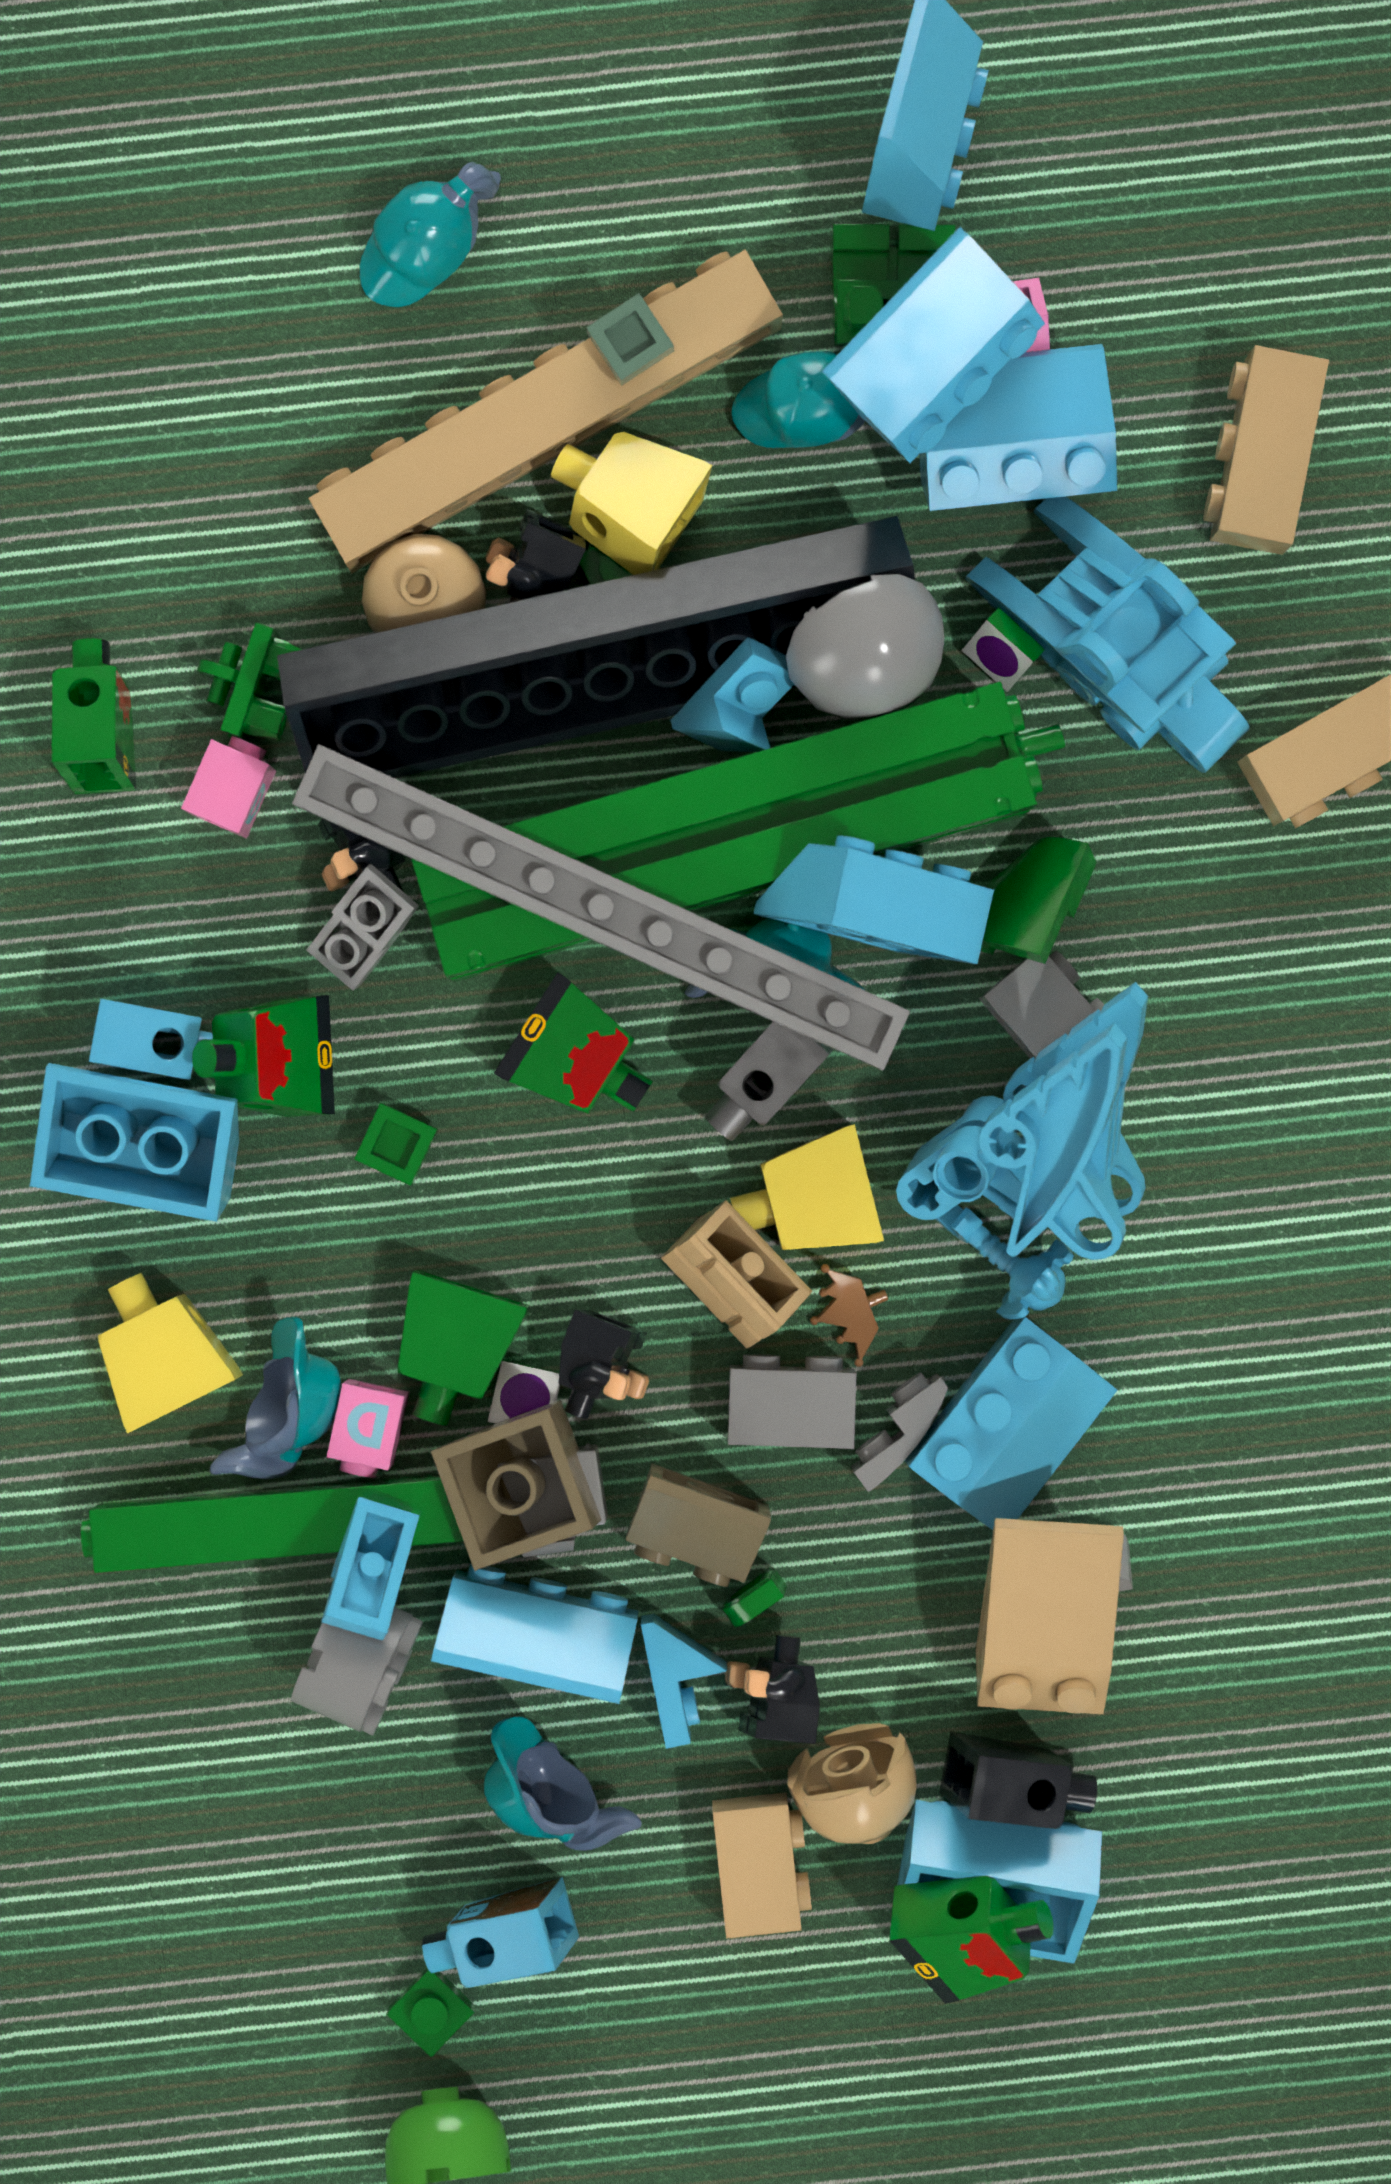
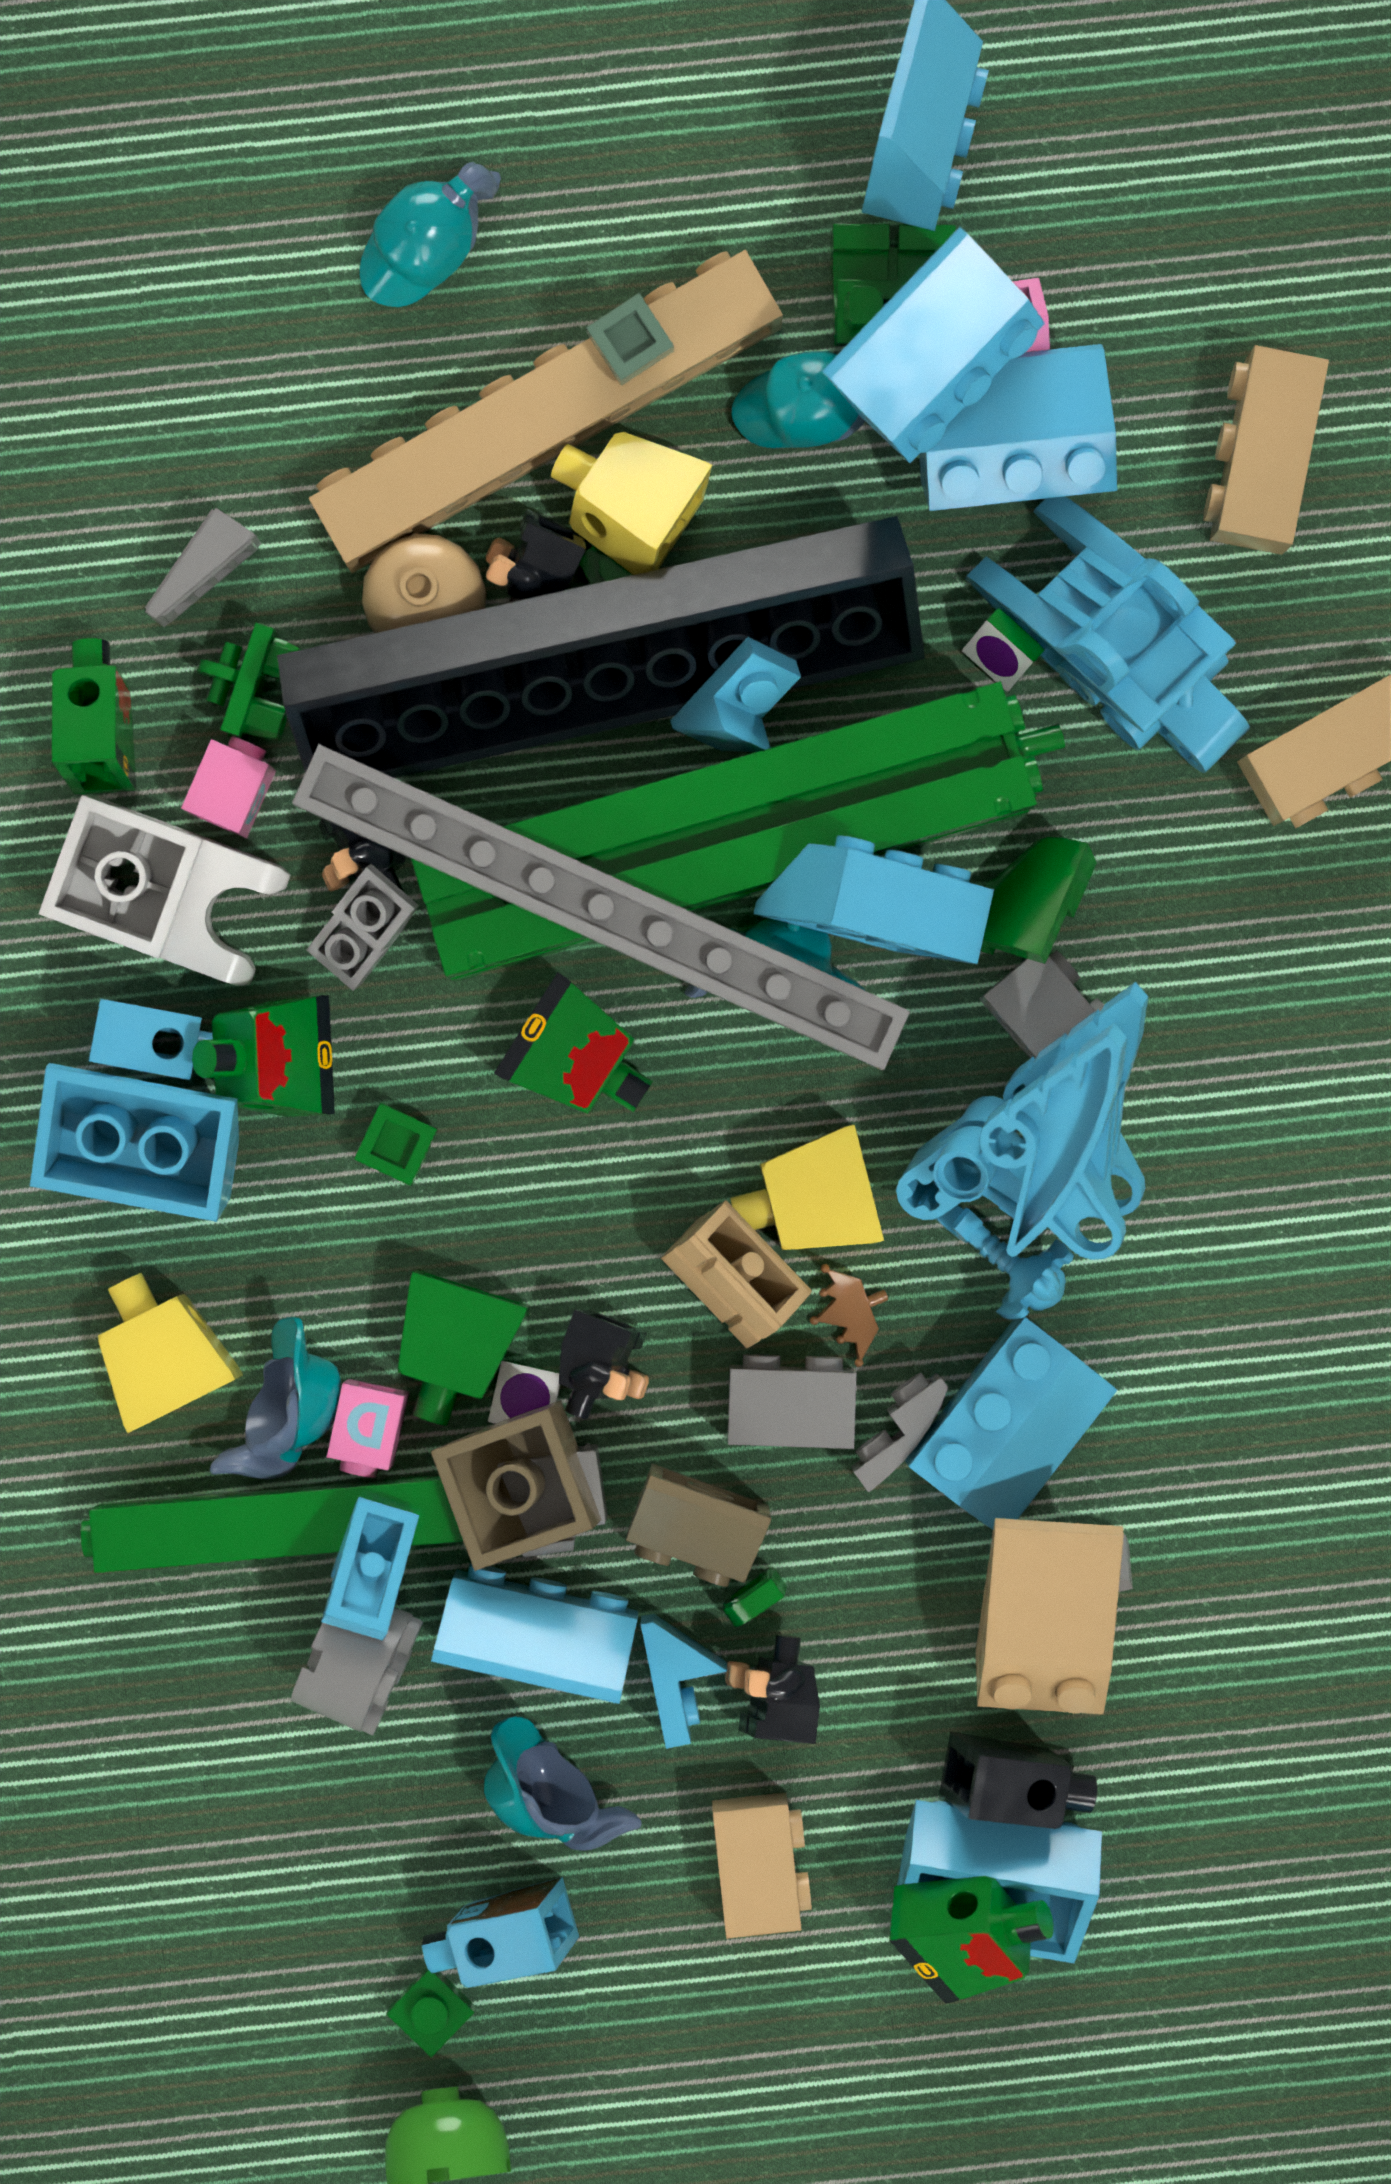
flat silver torso [705,1022,833,1141] -> none
light grey cylinder [786,574,944,722] -> none
tan cylinder [787,1723,916,1844] -> none
none -> white brick [38,795,291,986]
none -> light grey slope [145,508,262,627]

